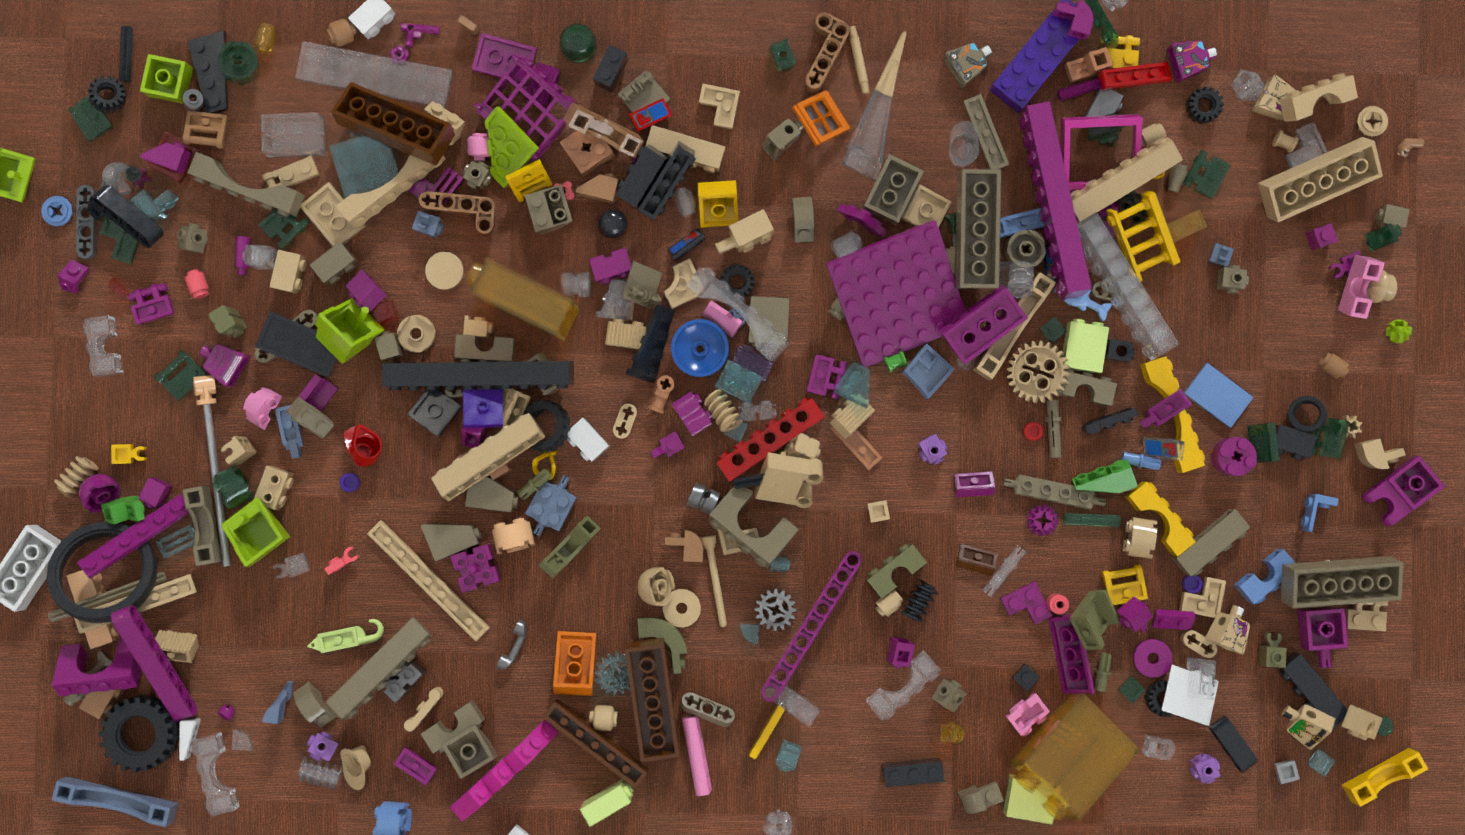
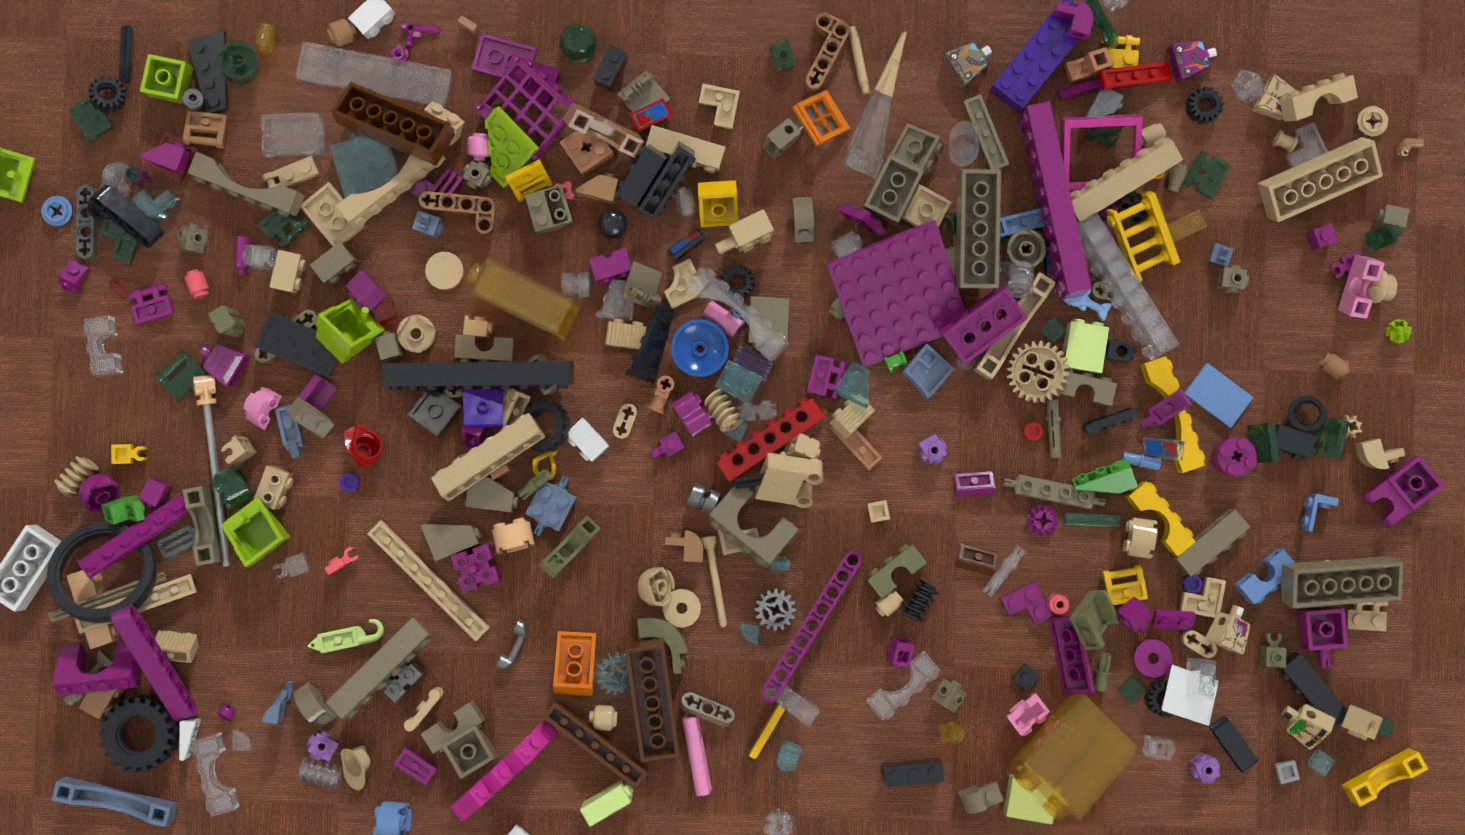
none -> dark tan plate [890,123,944,175]

